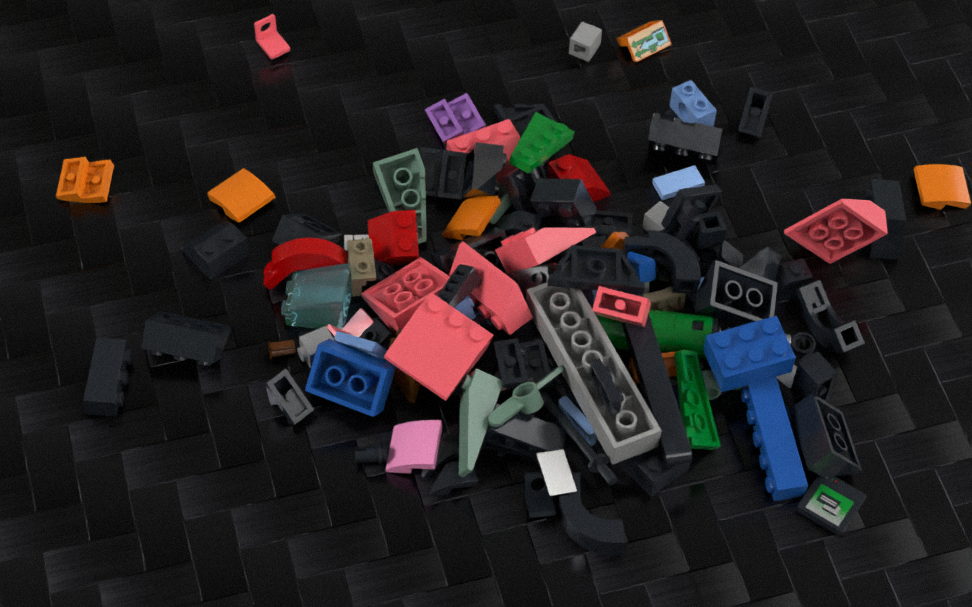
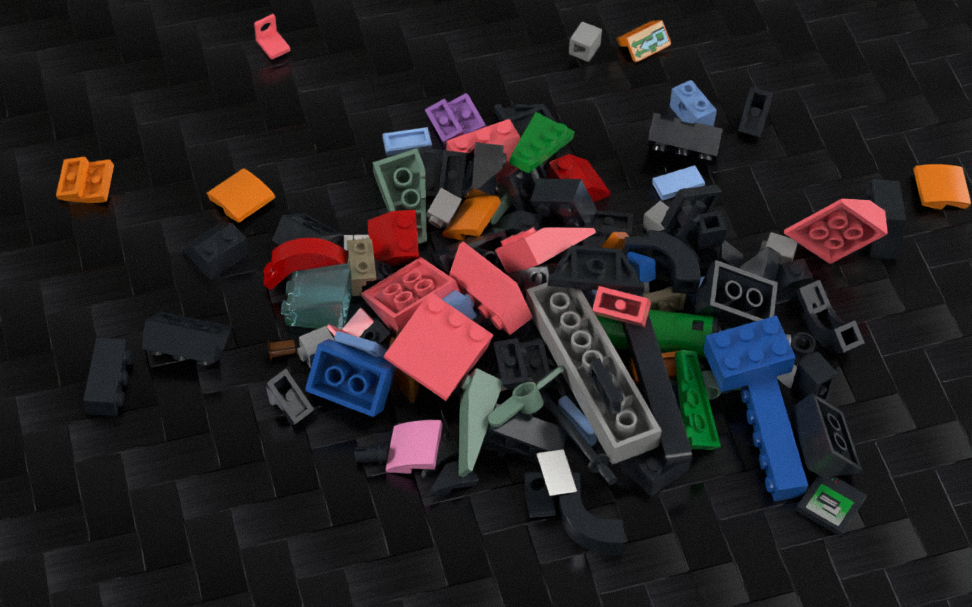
black slope [437,264,482,308] -> none
none -> light blue tile [383,127,432,156]
none -> light grey brick [426,188,462,229]
none -> light grey brick [760,232,798,264]

